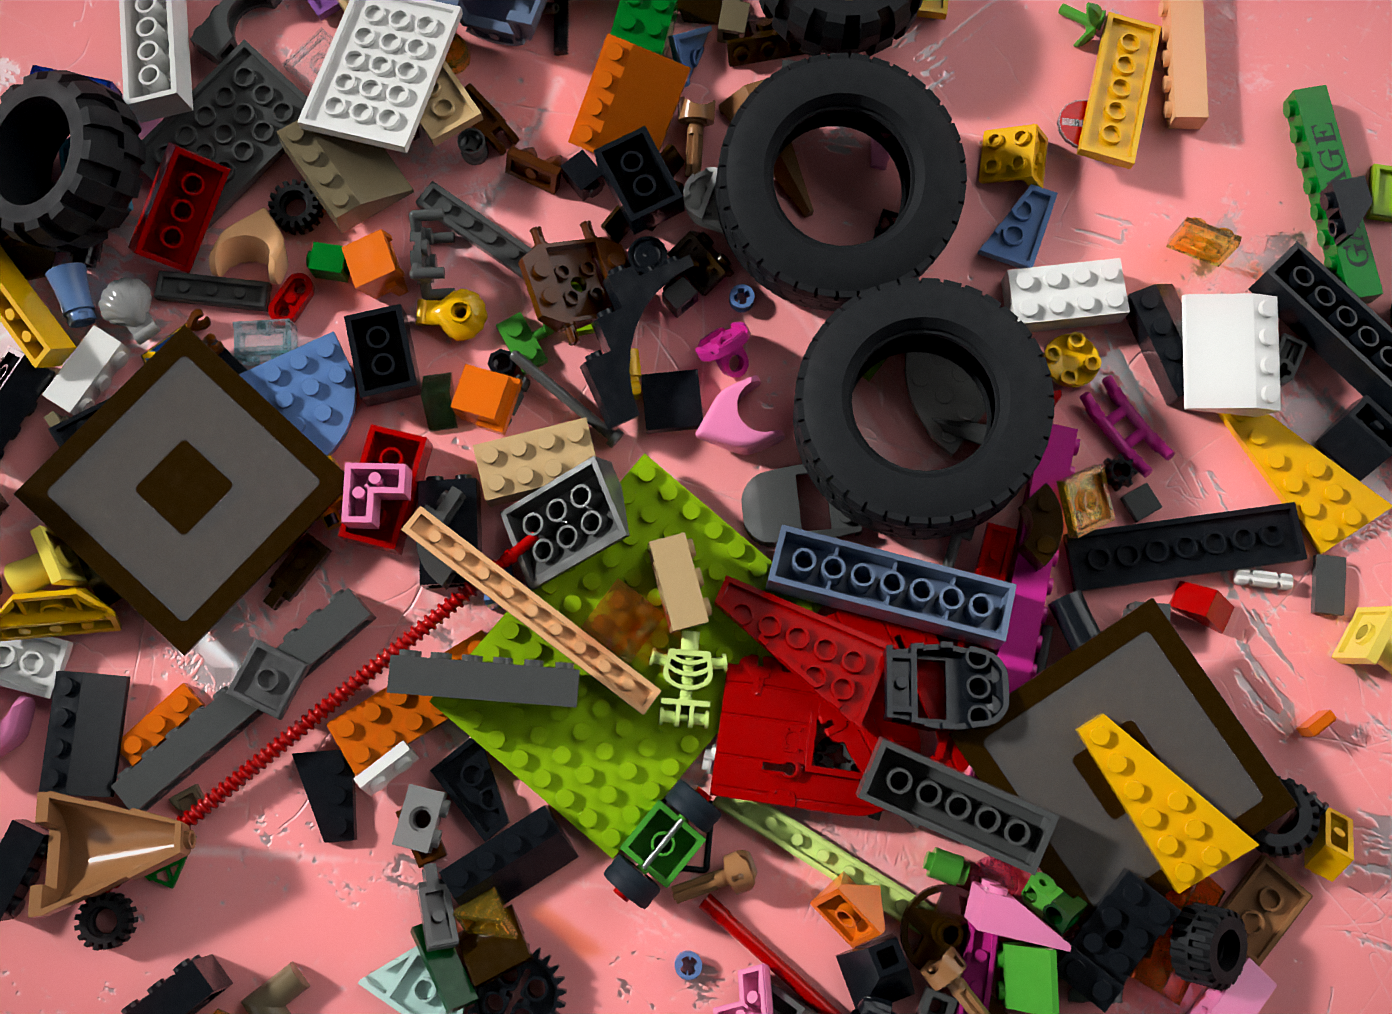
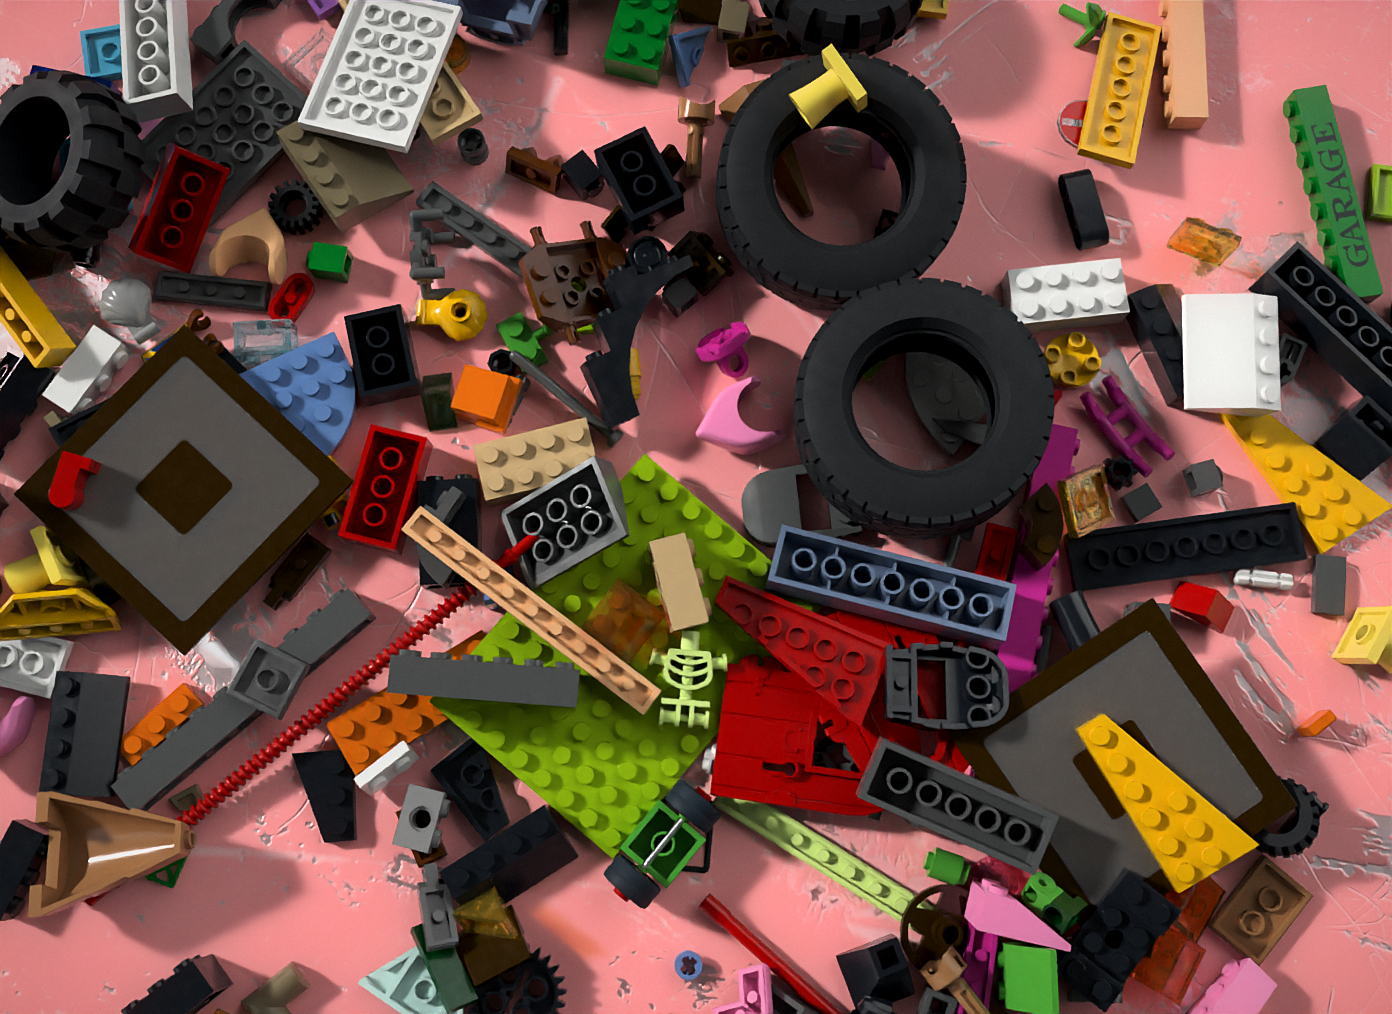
medium blue plant [45,262,97,328] -> none
black tyre [74,892,138,951] -> none
orange plate [341,229,409,299] -> none
bright pink brick [341,462,413,529] -> none
reddish brown hinge [464,83,519,156] -> none
orange slope [568,33,691,153] -> none
black slope [641,369,703,434] -> none
medium nougat piece [671,850,758,904] -> none
white slope [683,167,724,234] -> none
medium blue bush [729,284,755,313] -> none
orange slope [810,871,885,948] -> none
medium blue wing [977,184,1058,269] -> none
yellow bracket [979,124,1048,188] -> none
black tyre [1169,902,1248,990] -> none
yellow slope [1304,807,1354,882] -> none
black slope [1320,175,1373,245] -> none
none -> red leg [49,451,101,511]
none -> medium azure tile [80,24,123,83]
none -> light yellow plant [789,43,867,129]
none -> black beam [1058,169,1109,251]
none -> dark grey plate [1182,458,1223,498]

